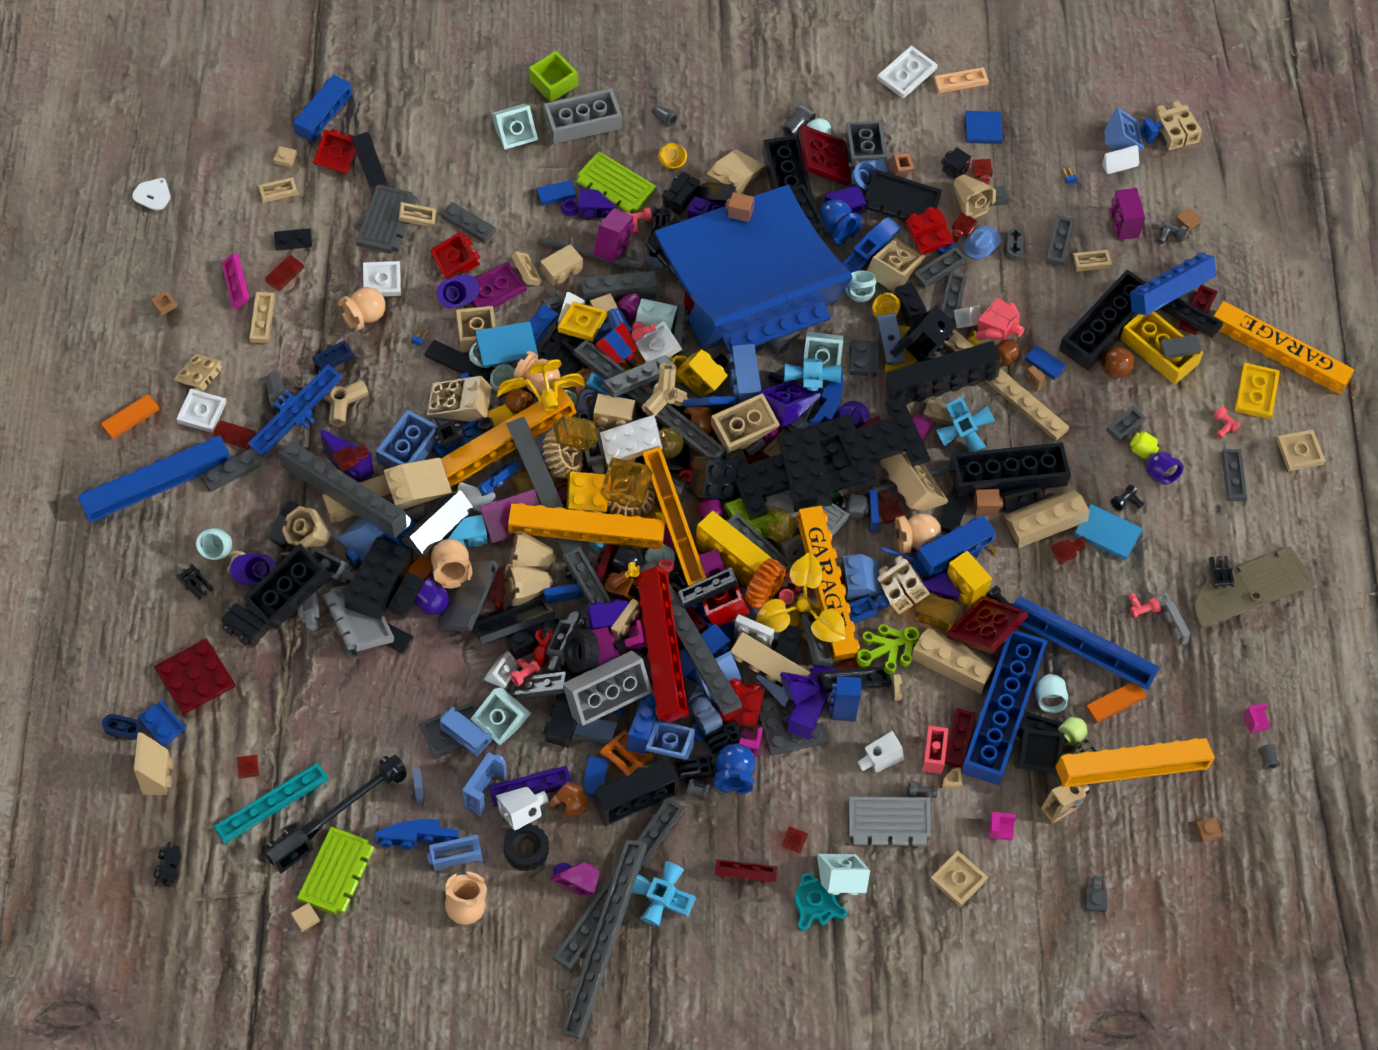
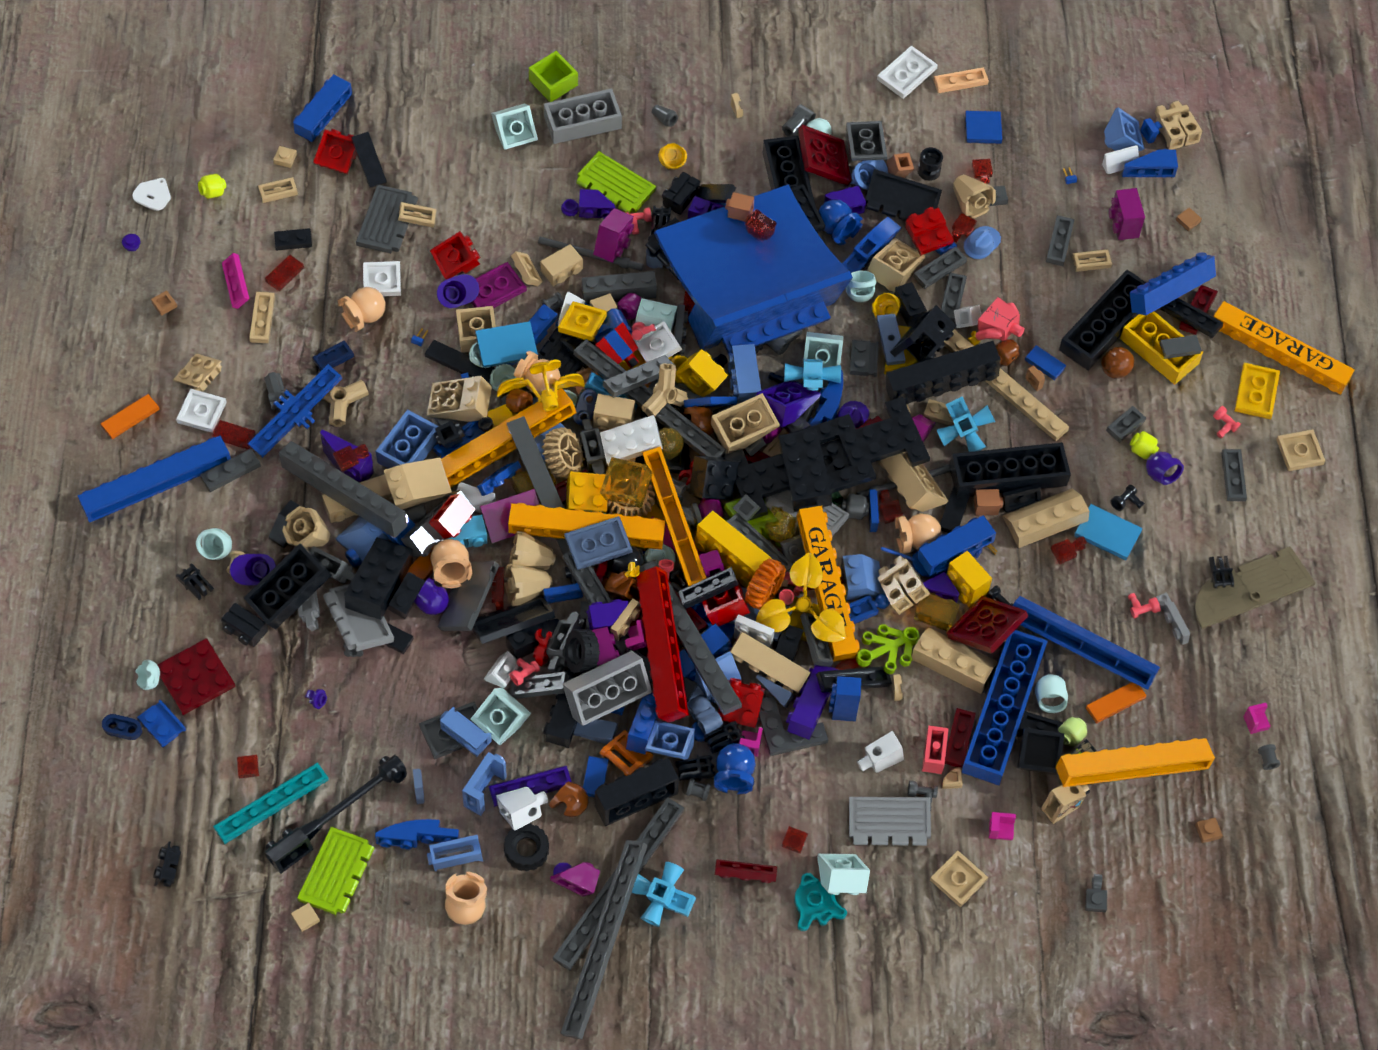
tan slope [134,733,173,795] -> none
dark grey plate [441,202,496,243] -> none
blue tile [537,180,576,206] -> none
clear yellow brick [553,415,599,450] -> none
tan slope [706,149,765,194] -> none
dark purple slope [780,672,821,705] -> none
black brick [941,147,971,179] -> none
dark grey beam [1006,228,1024,261] -> none
dark grey piece [1157,220,1188,244] -> none
none -> dark purple plate [122,234,141,251]
none -> light aqua hair [135,660,160,690]
none -> neon yellow head [198,174,226,199]
none -> dark purple plate [305,689,327,709]
none -> brick [429,493,475,539]
none -> sand blue tile [564,516,632,570]
none -> dark grey wheel [681,502,702,531]
none -> tan tile [731,93,743,118]
none -> dark grey plate [733,494,760,522]
none -> clear red hair [745,209,777,241]
none -> black wheel [918,147,943,181]
none -> blue slope [1122,149,1178,177]

